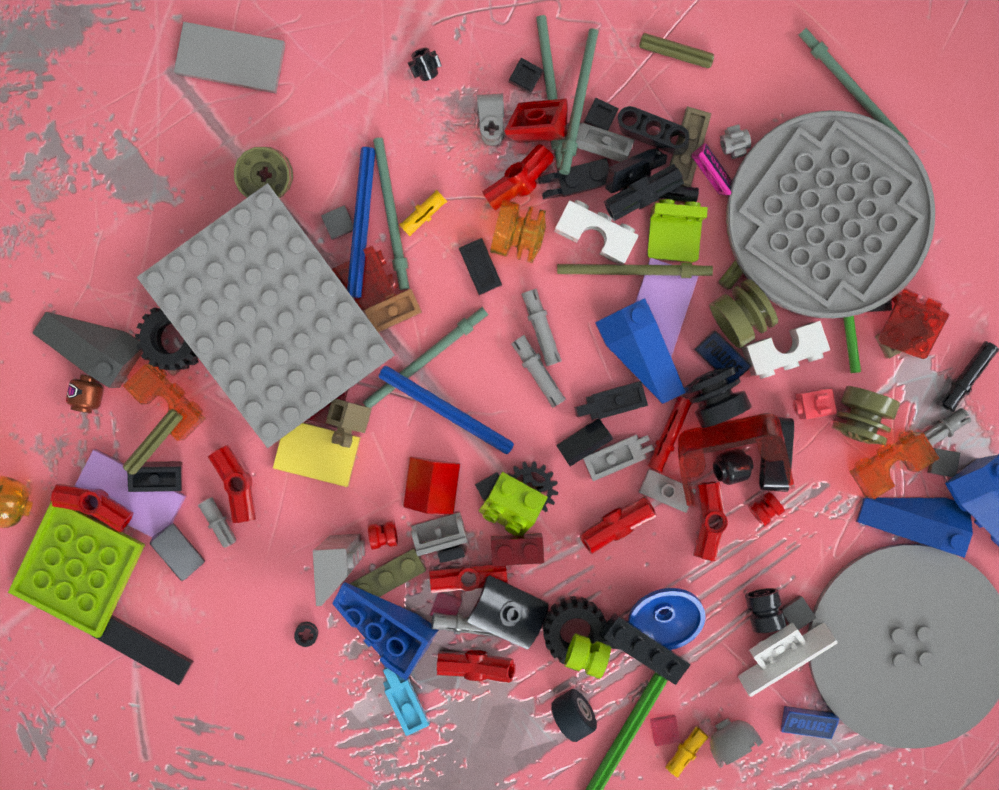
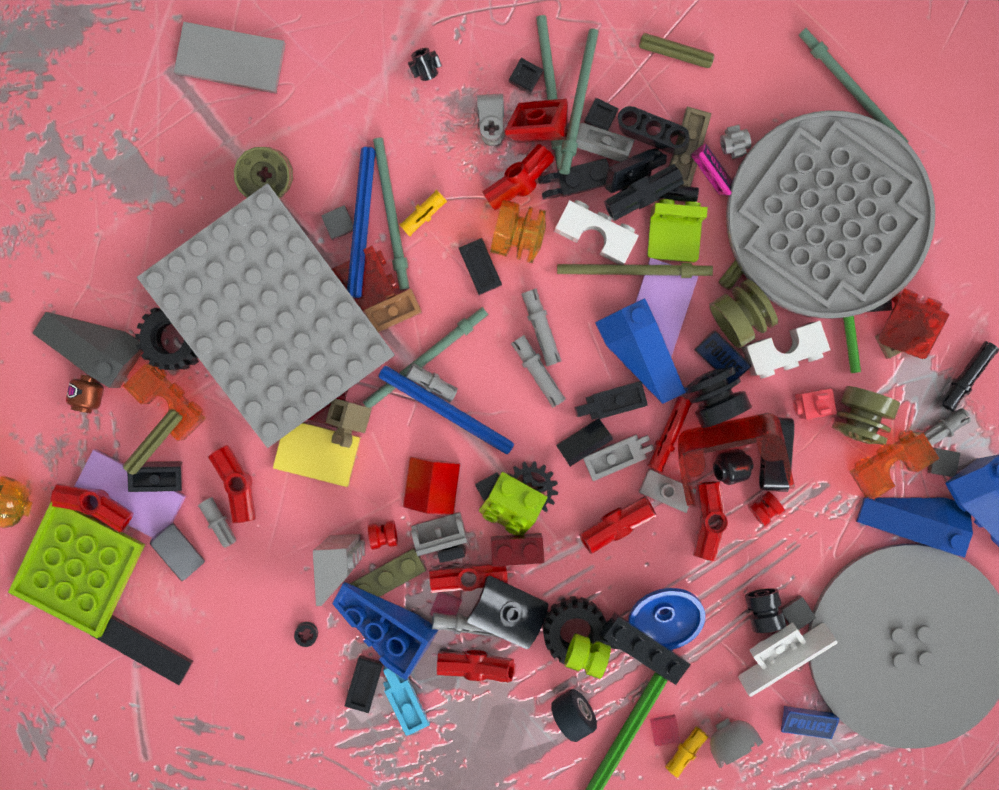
none -> black tile [344,655,383,713]
none -> light grey pin [406,363,458,402]

